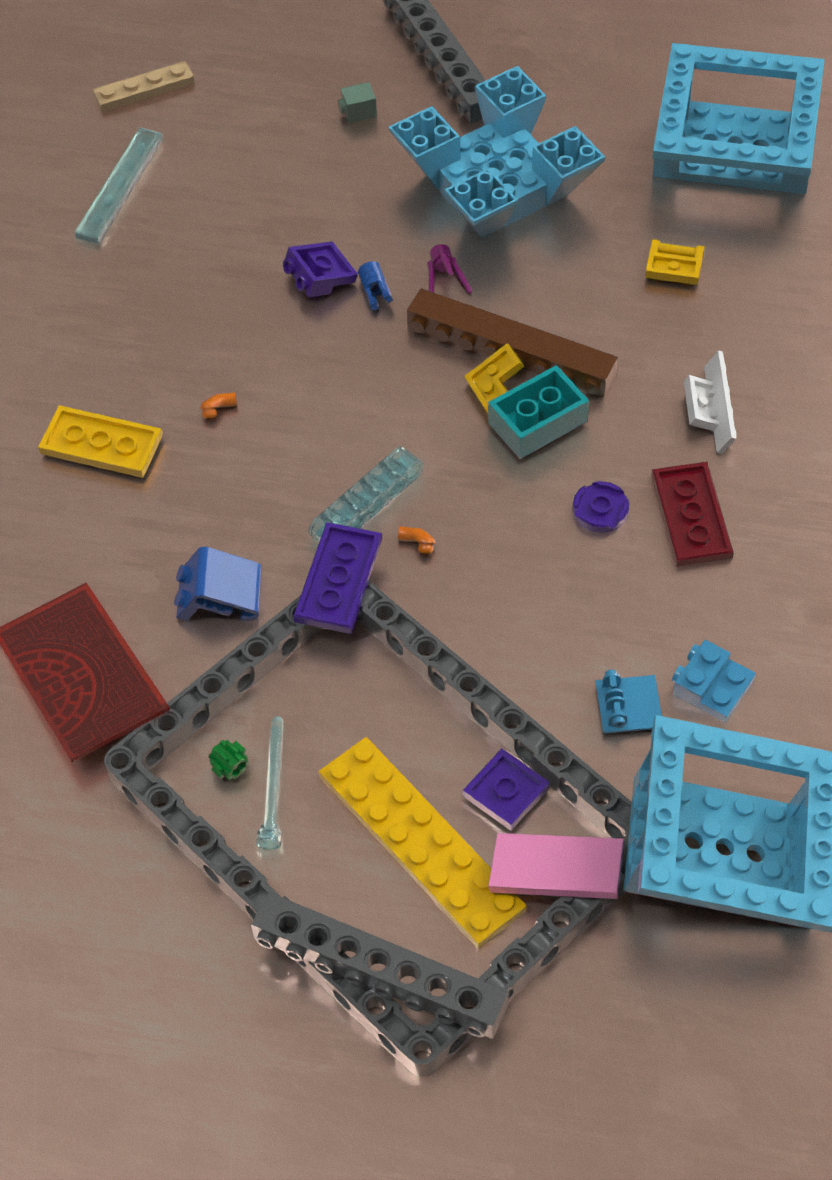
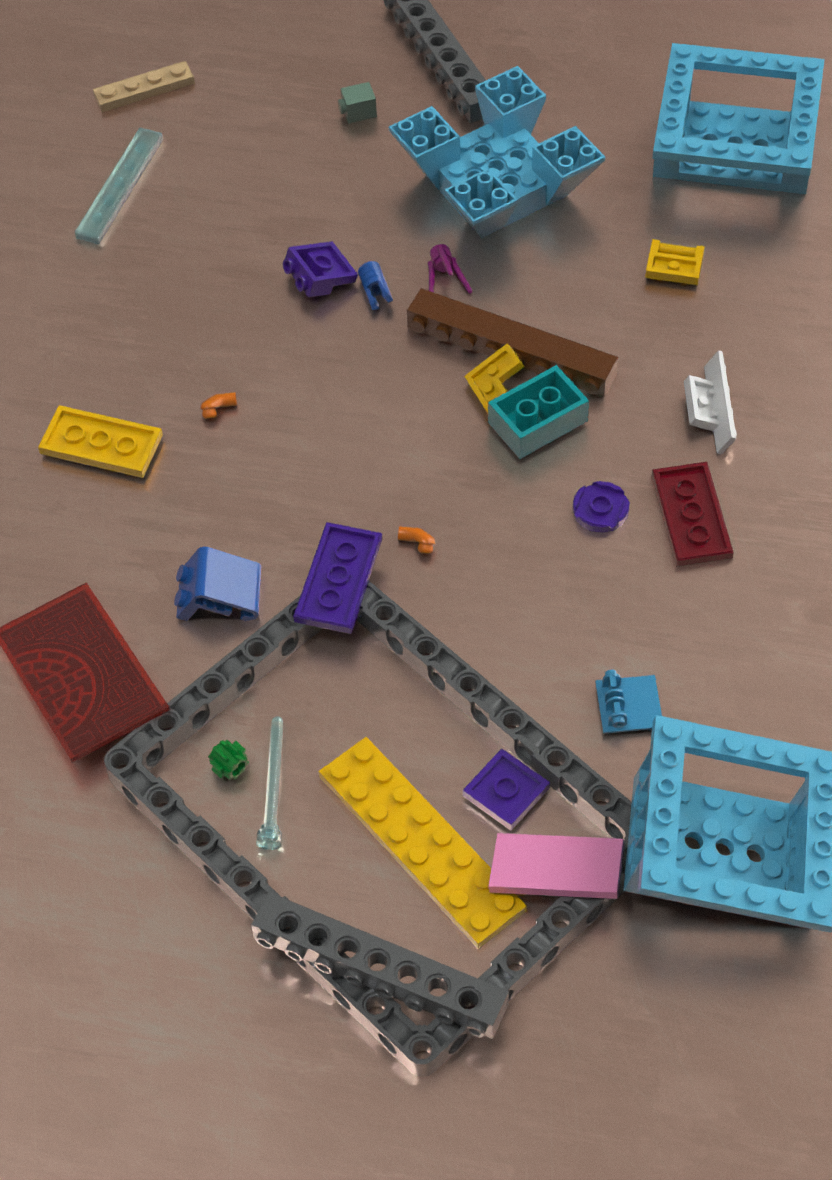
clear light blue beam [308,446,425,542] -> none
dark azure plate [672,640,756,723] -> none

